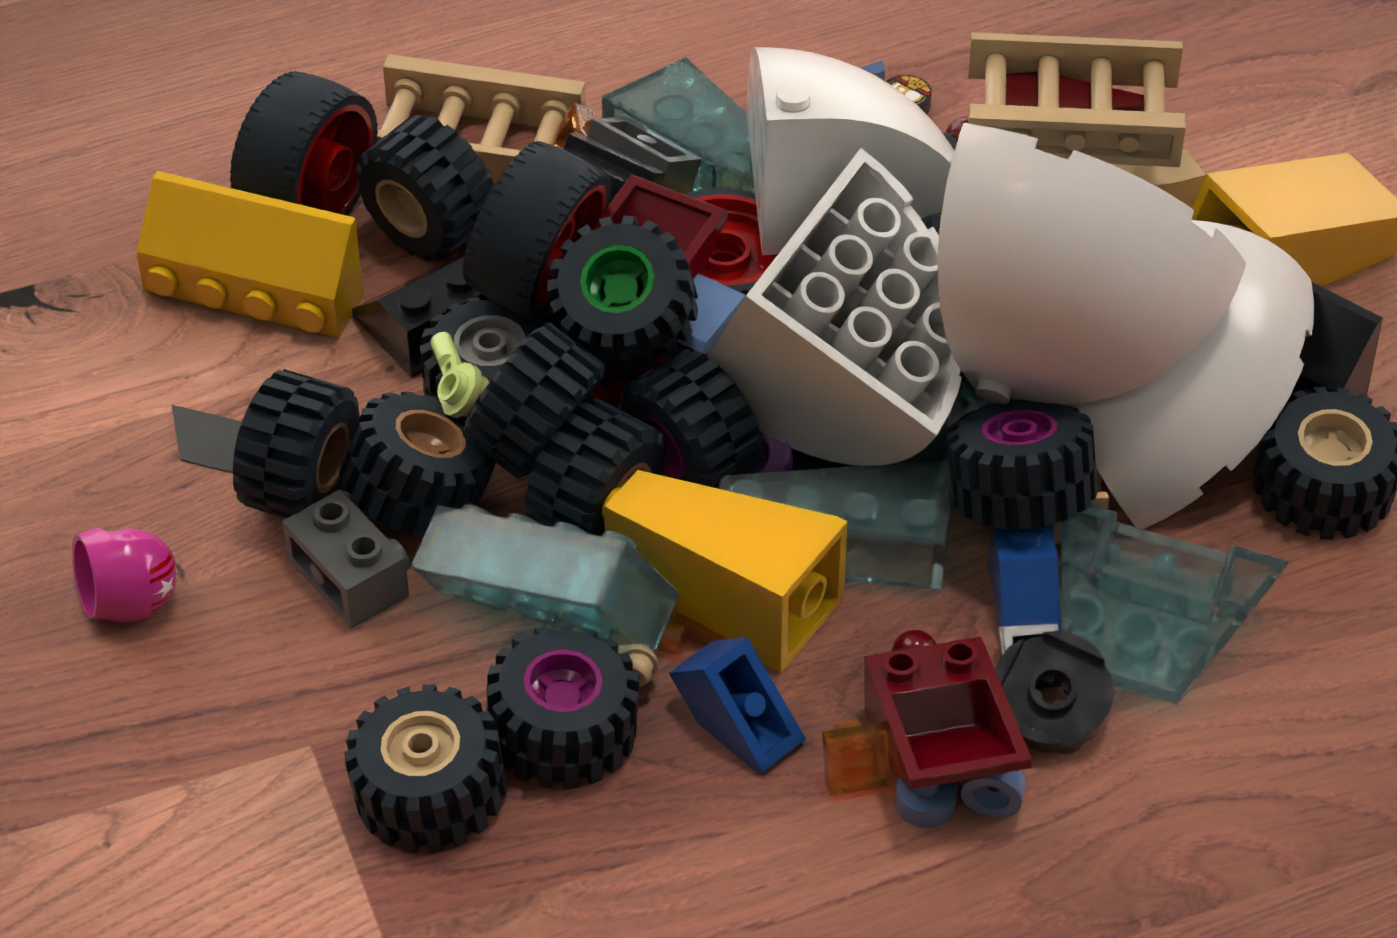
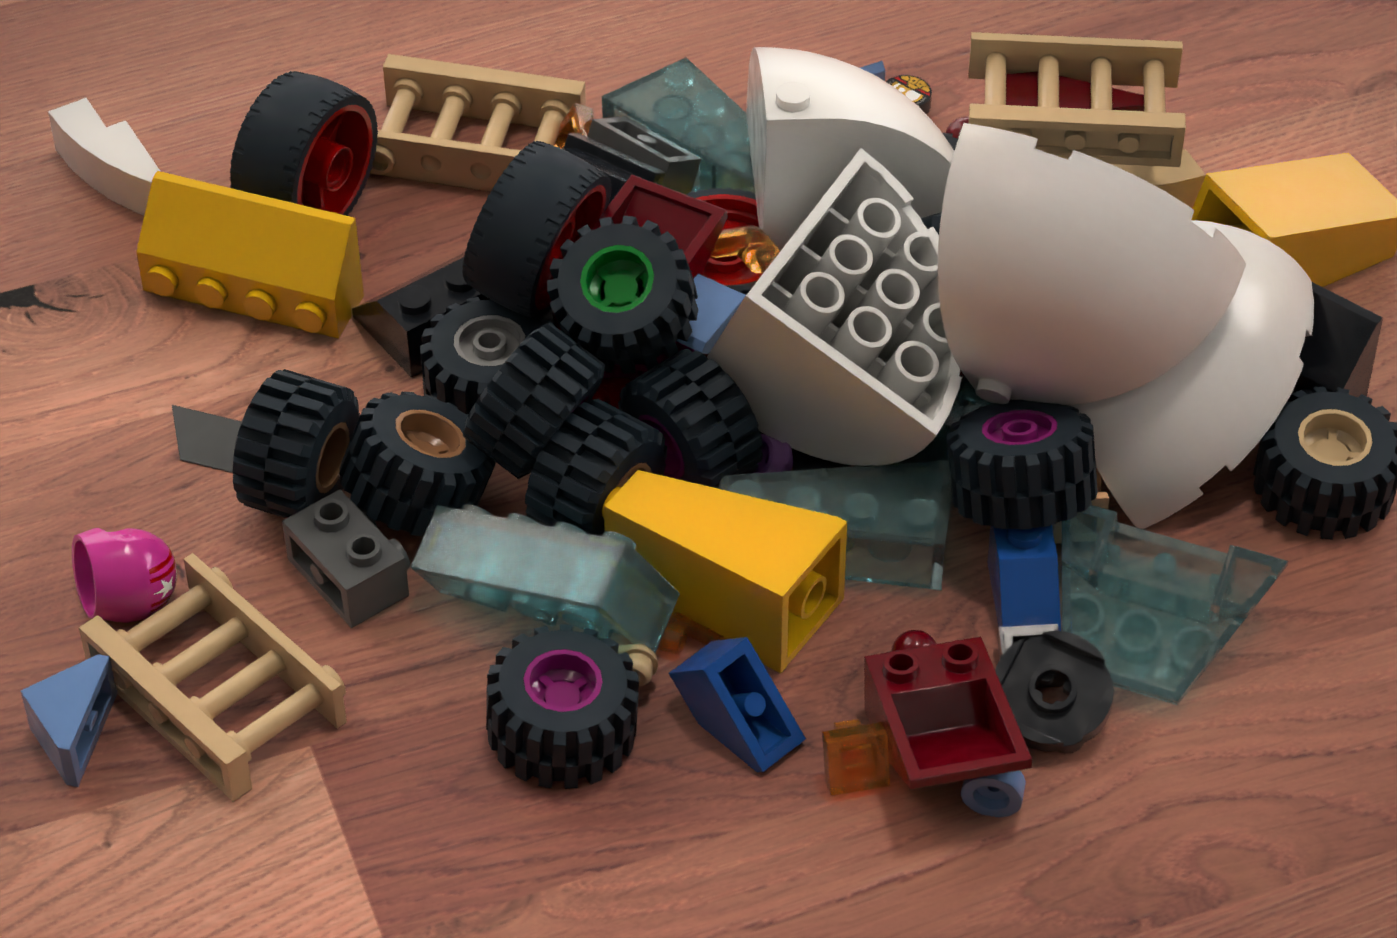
black wheel [344,684,507,853] -> none
black wheel [355,115,494,261] -> none
yellowish green plate [430,332,489,418] -> none
medium blue tile [895,776,958,827] -> none
none -> medium blue slope [21,654,117,787]
none -> white slope [48,98,161,215]
none -> tan fence [79,553,347,802]
none -> clear orange arm [711,225,780,278]

